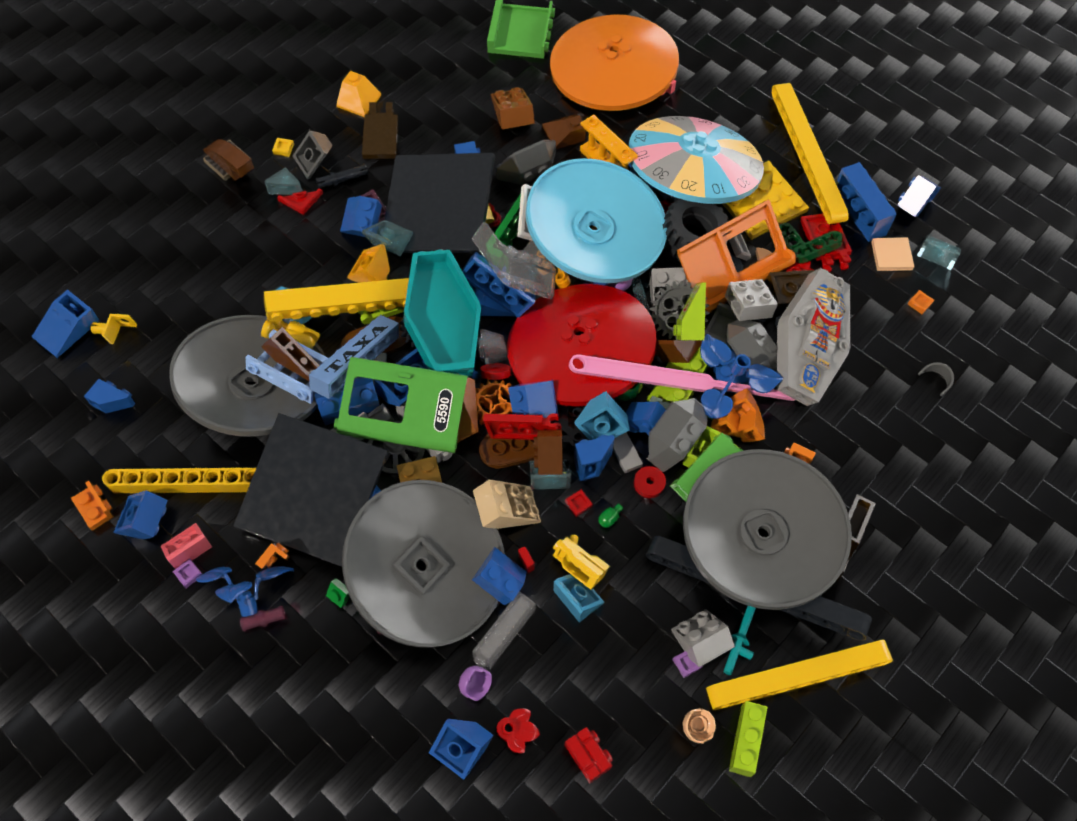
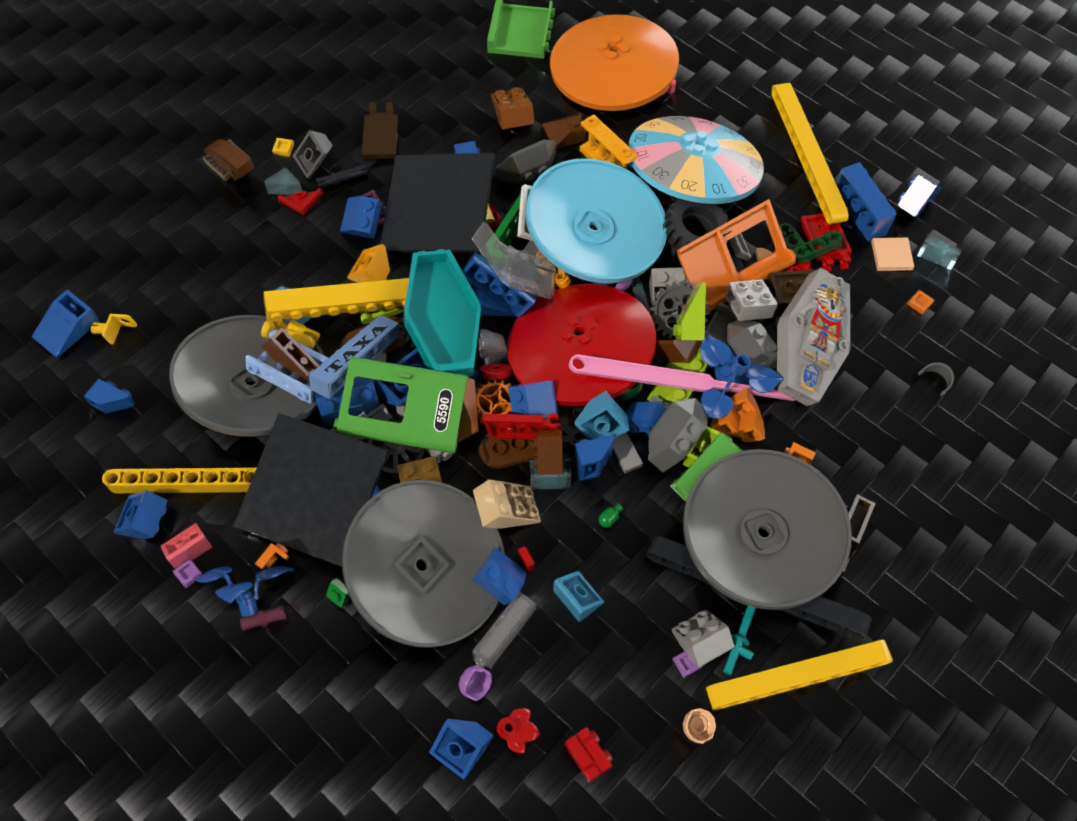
orange bracket [71,481,114,531] -> none
light orange slope [337,71,381,117] -> none
clear light blue slope [362,220,413,256] -> none
yellow piece [553,535,610,590] -> none
red tile [565,489,593,517] -> none
red piece [634,466,666,498] -> none
yellow plate [722,160,809,240] -> none
lime brick [729,701,768,777] -> none

